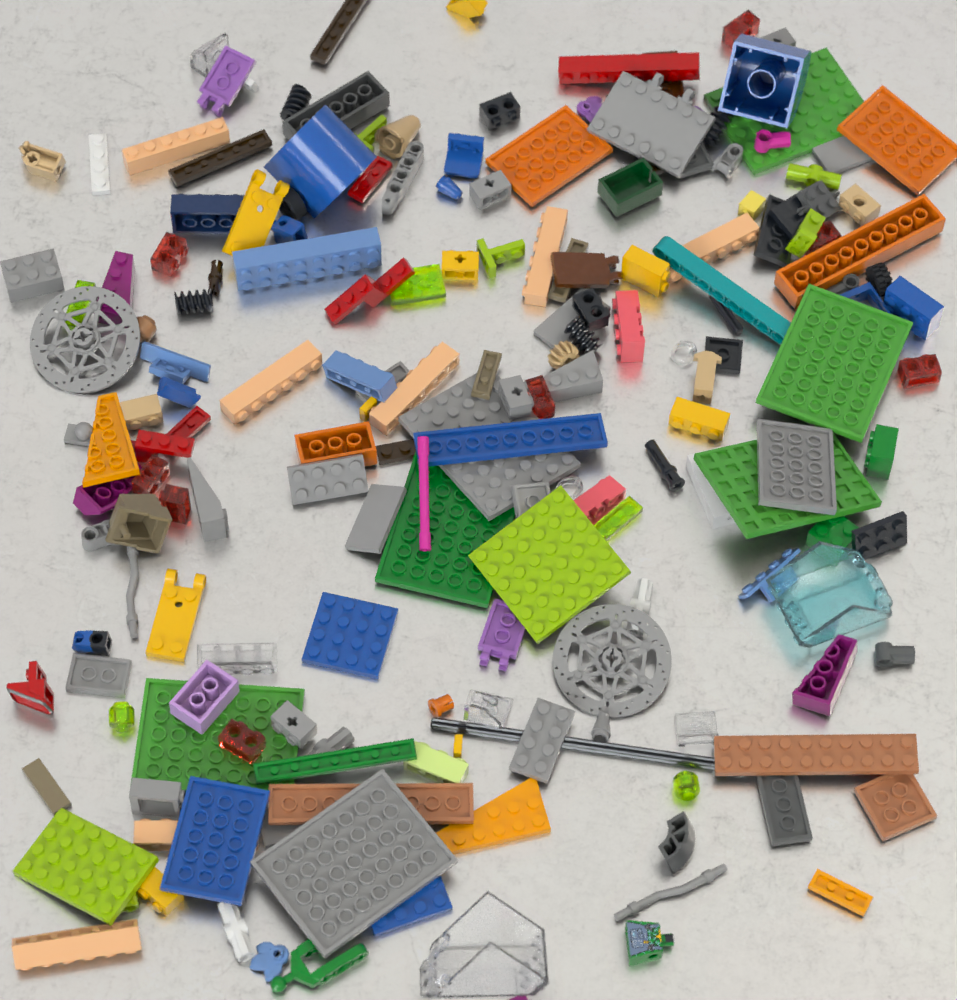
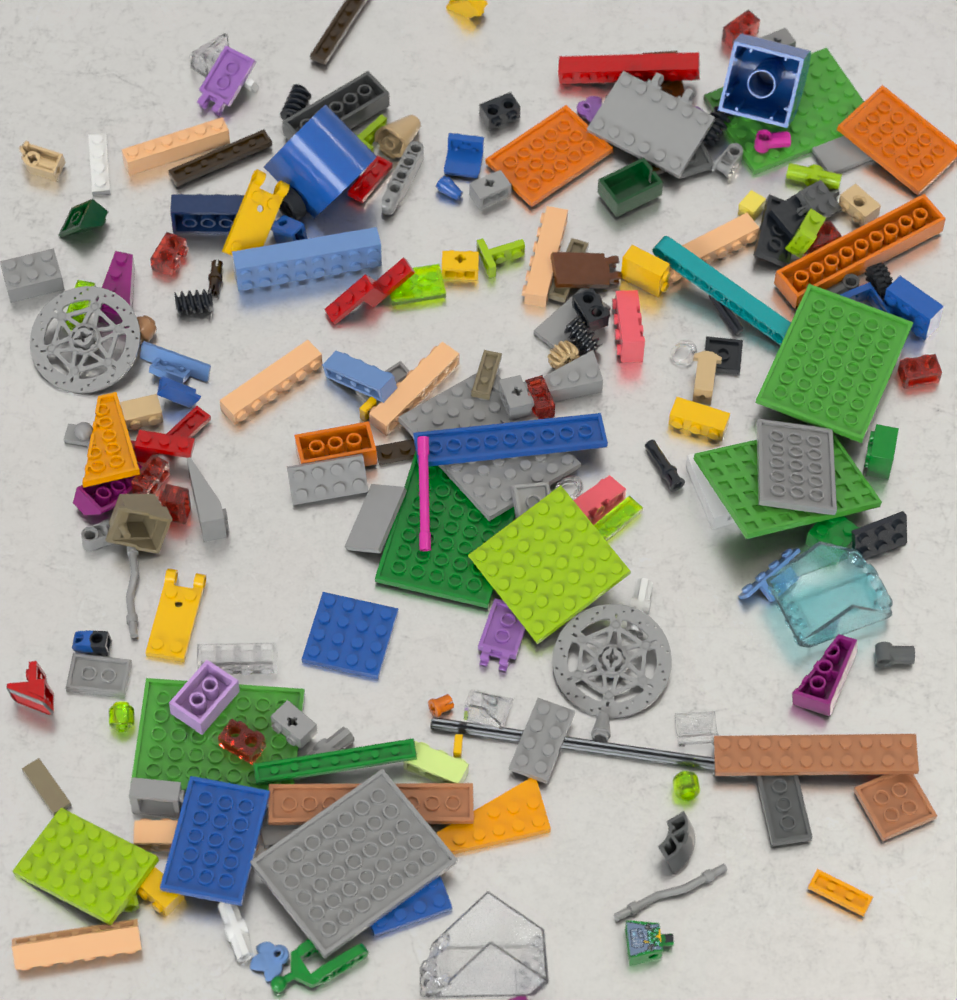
none -> dark green slope [58,199,109,237]

